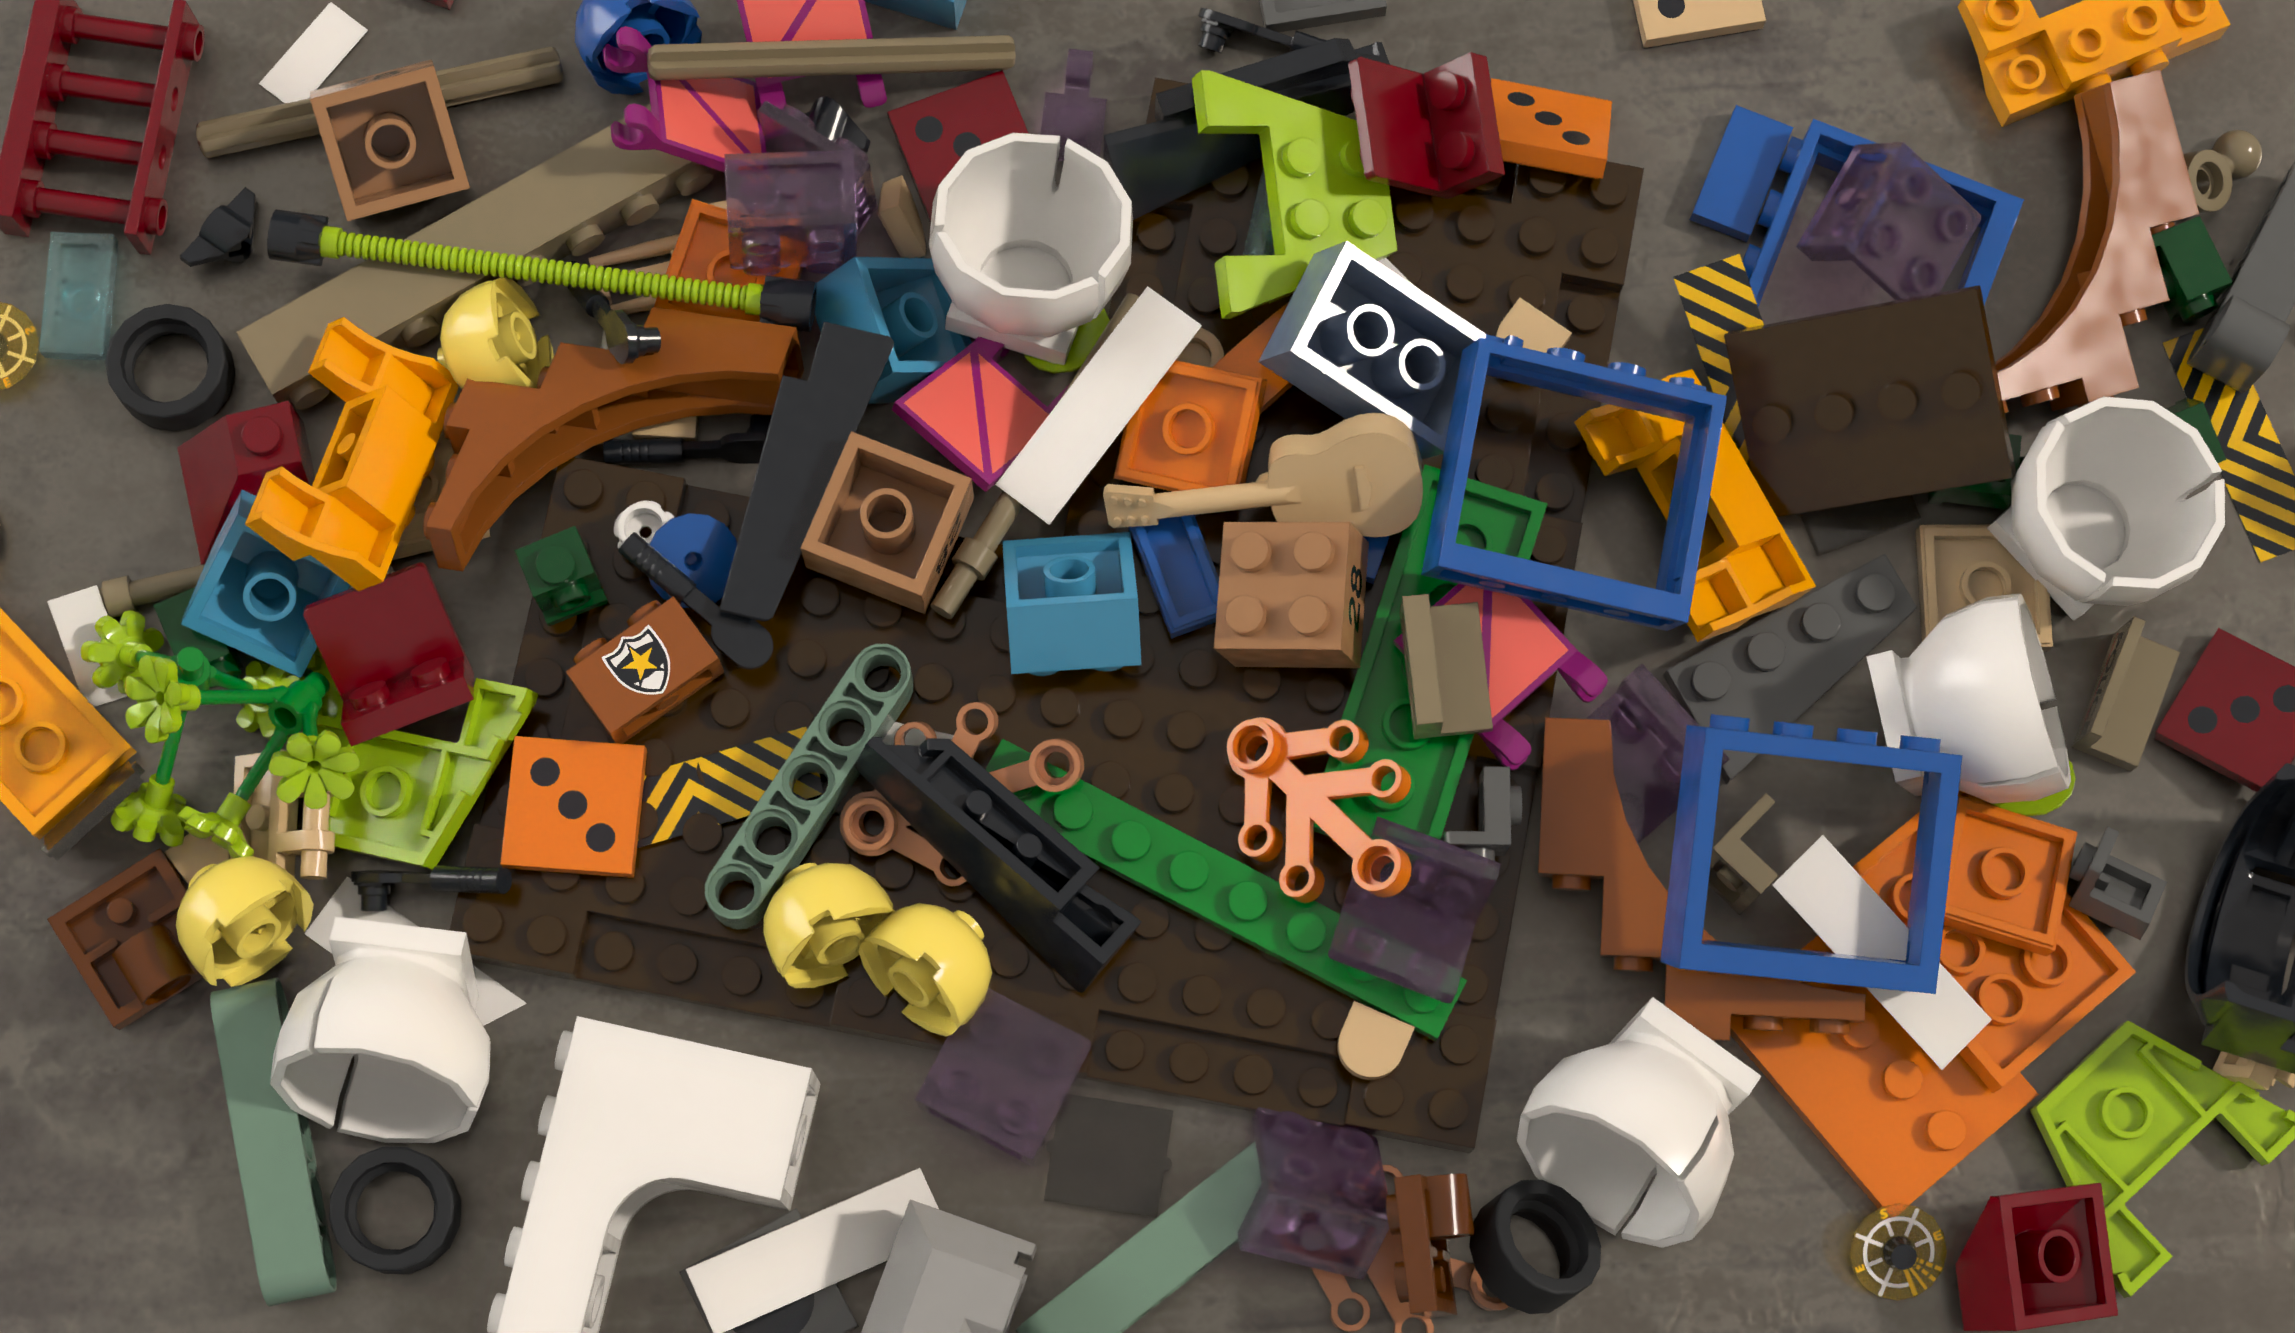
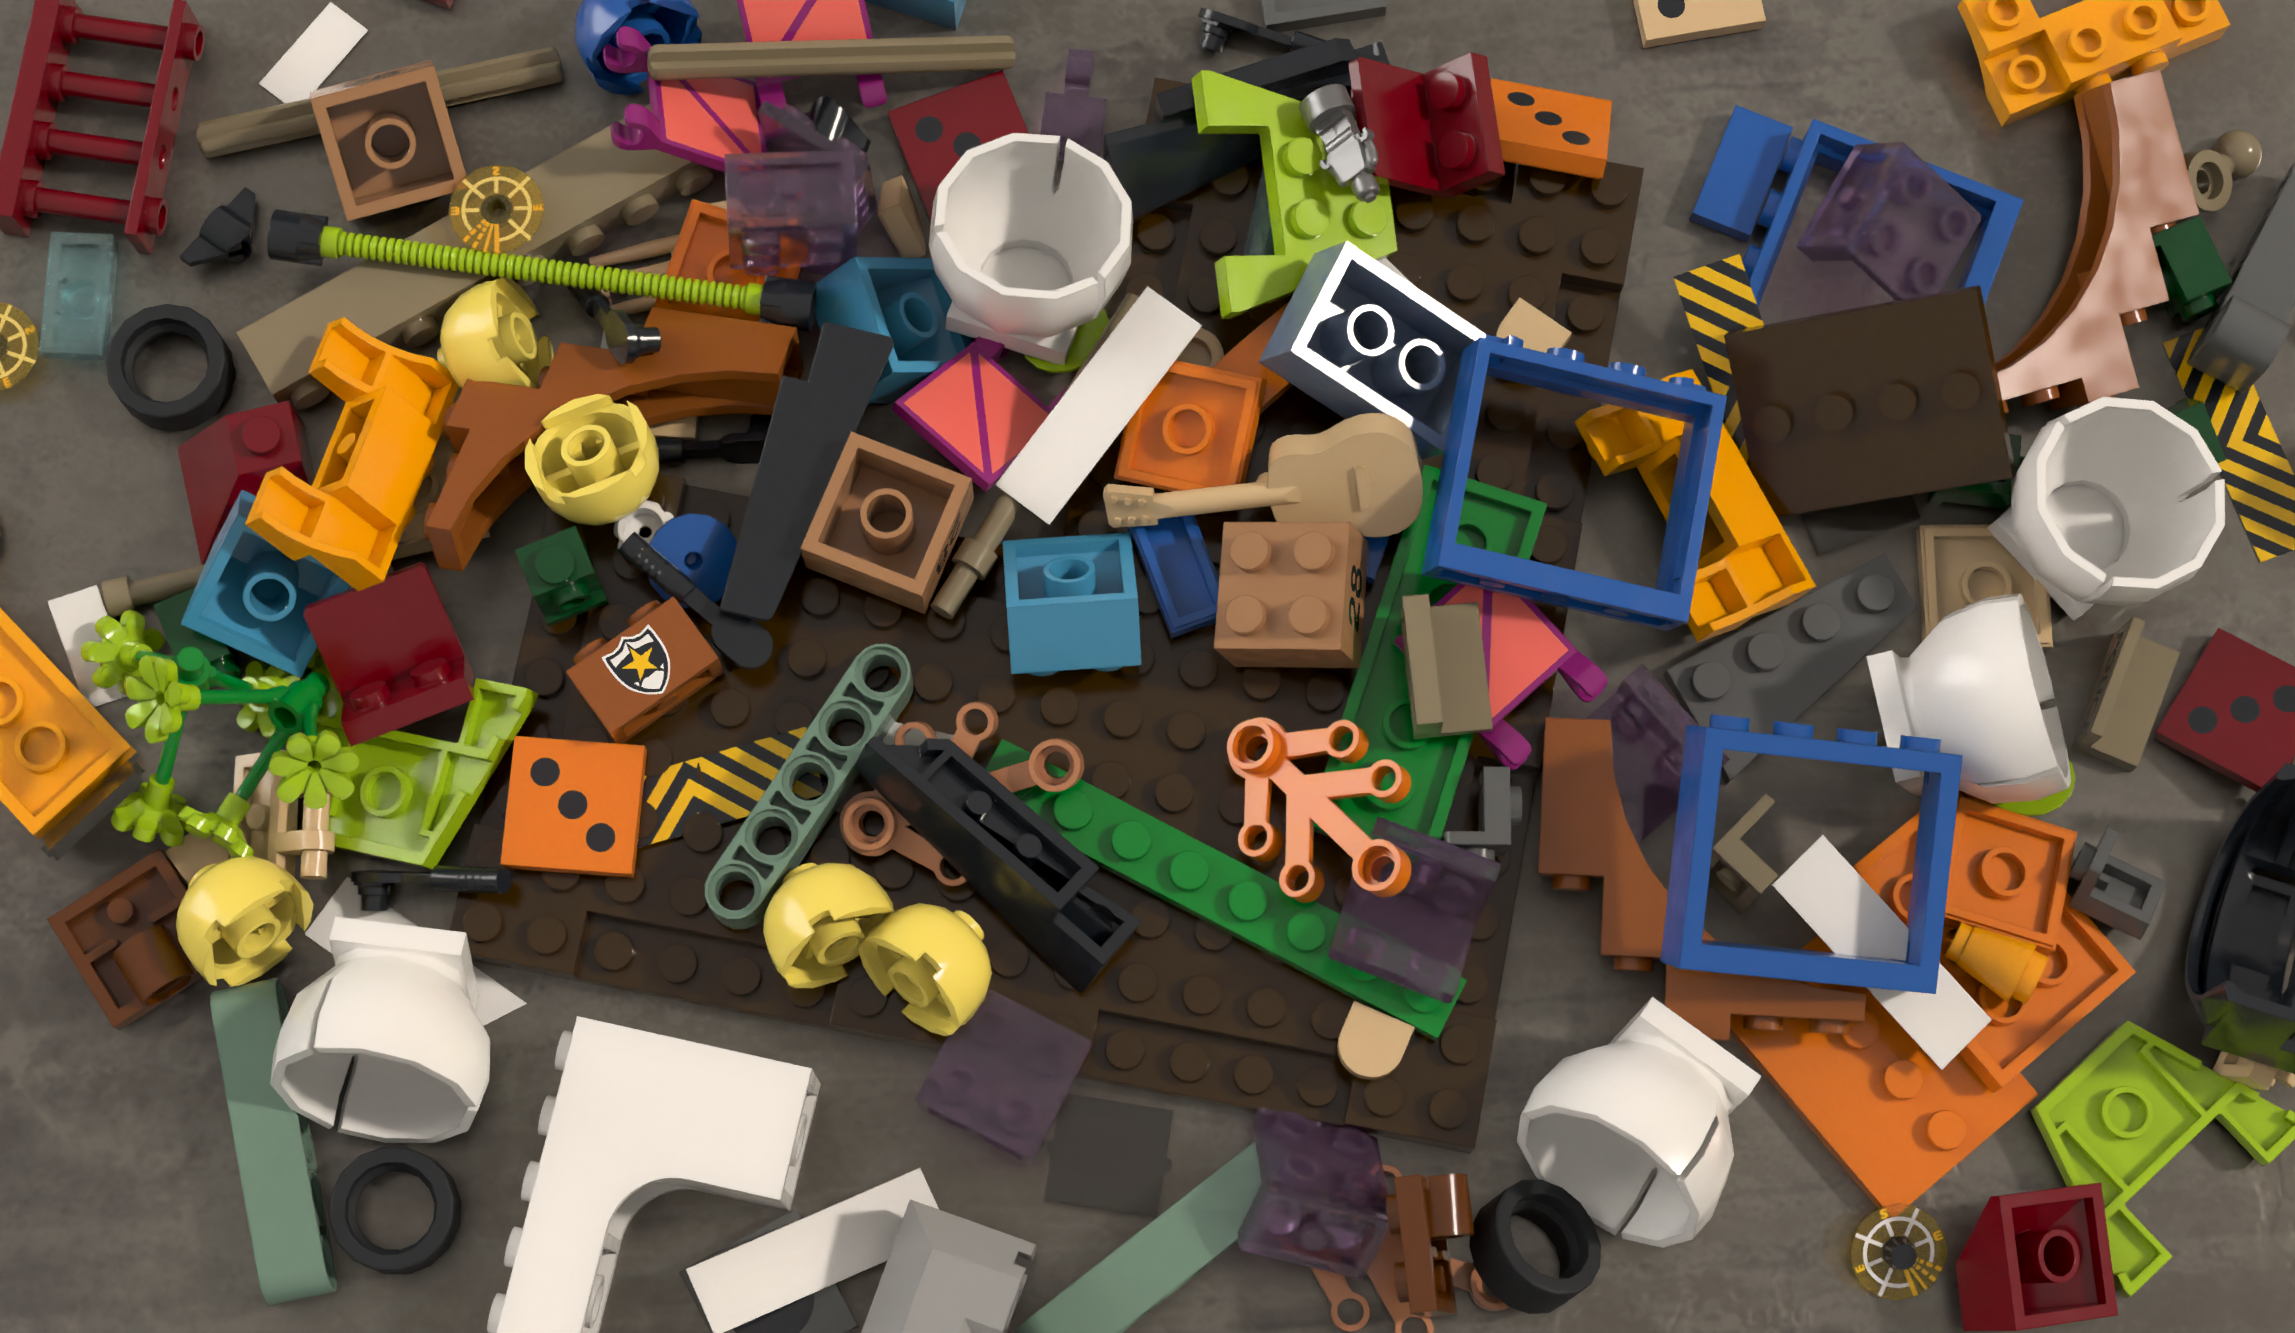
none -> clear yellow piece [449,164,544,254]
none -> light yellow cylinder [525,394,659,526]
none -> flat silver piece [1299,84,1380,203]
none -> light orange cone [1944,922,2049,1004]

